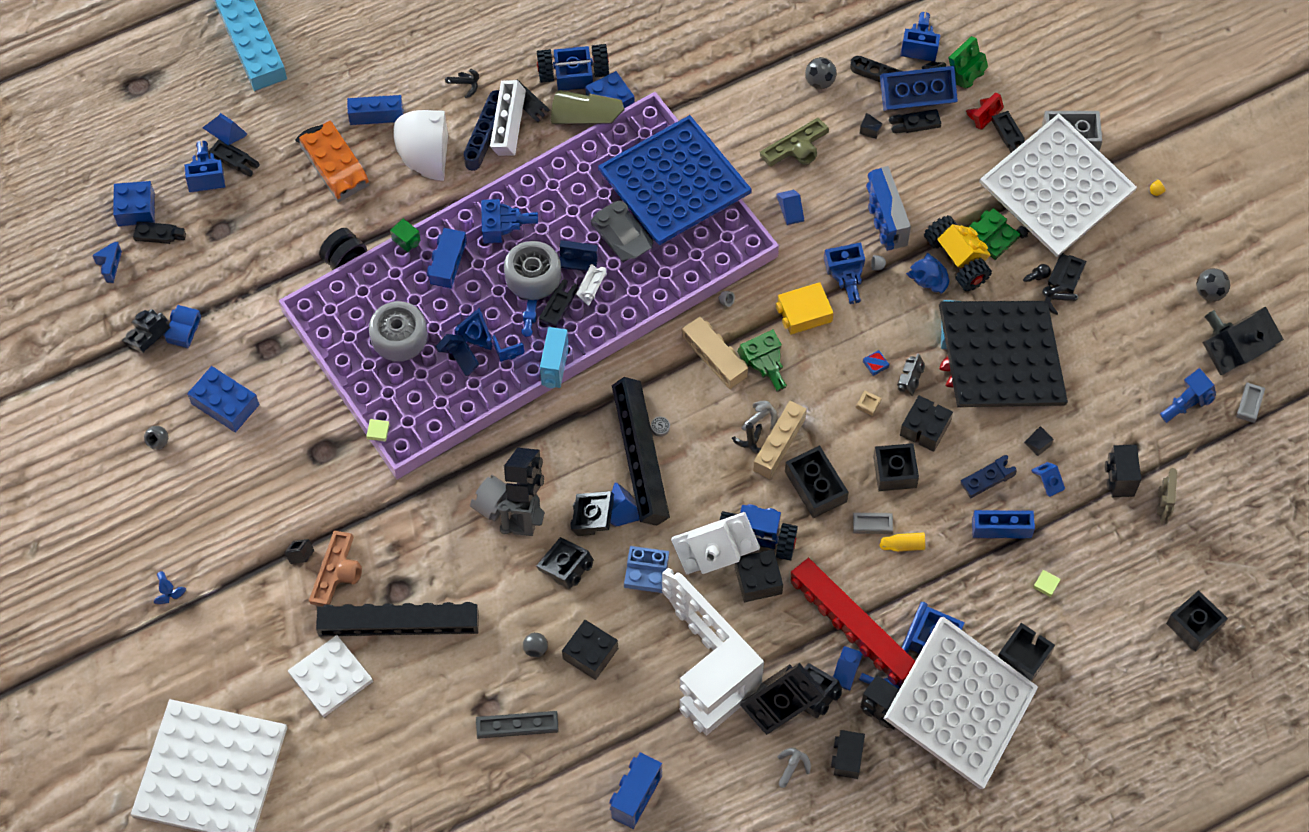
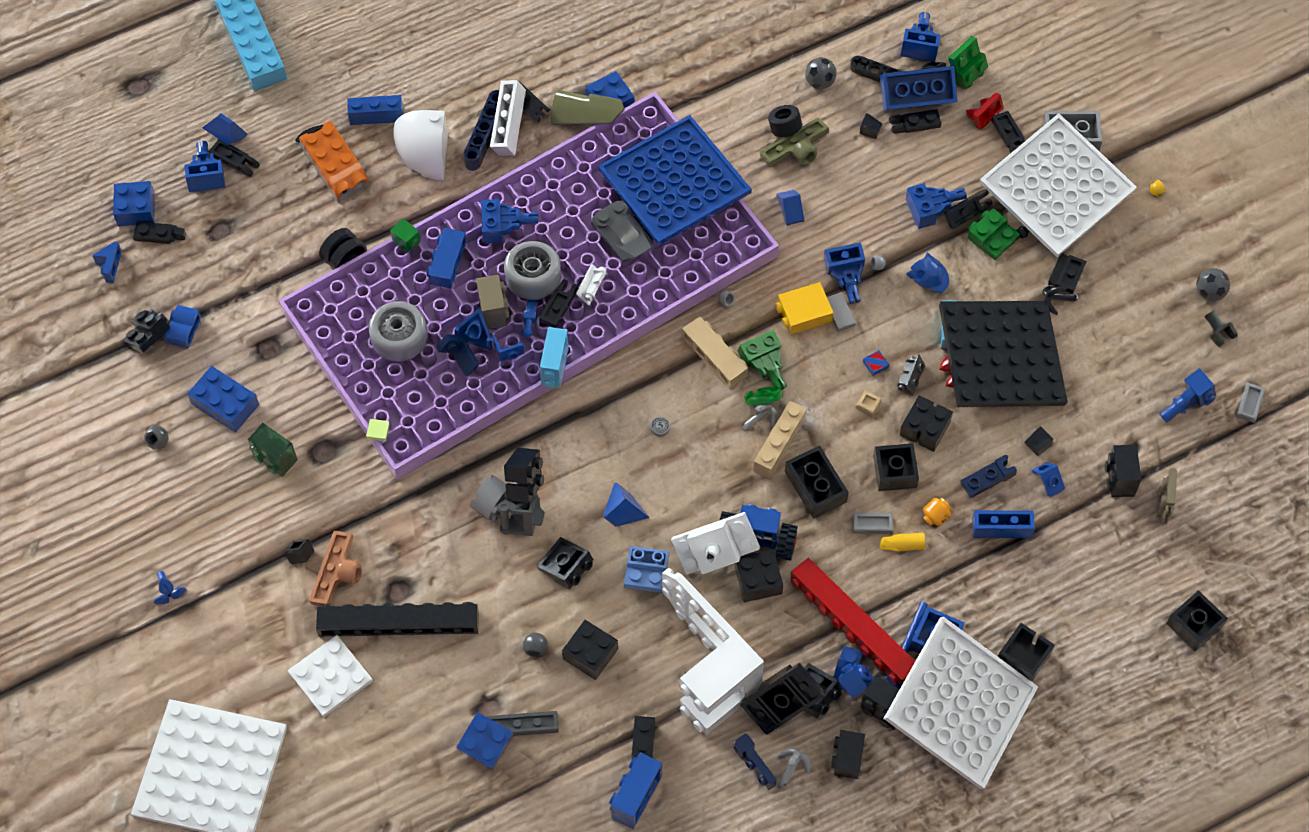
black piece [445,68,479,98] -> none
brick [537,44,609,91] -> none
dark blue bracket [559,240,599,272] -> none
black plate [570,491,614,536] -> none
black brick [612,377,670,526] -> none
black piece [732,422,762,454] -> none
blue piece [866,166,911,251] -> none
brick [924,215,992,292] -> none
black bar [1023,264,1051,282] -> none
yellowish green tile [1033,570,1061,597] -> none
black brick [1202,307,1284,375] -> none
none -> clear green brick [247,423,297,477]
none -> blue brick [456,712,514,770]
none -> dark tan brick [476,275,510,329]
none -> black brick [632,716,656,759]
none -> dark blue plate [733,733,777,790]
none -> green tile [744,387,783,405]
none -> black tyre [768,105,803,137]
none -> light grey tile [827,292,856,331]
none -> blue brick [838,662,872,698]
none -> blue brick [905,183,967,229]
none -> light orange head [923,498,952,527]
none -> black hinge [944,189,993,229]

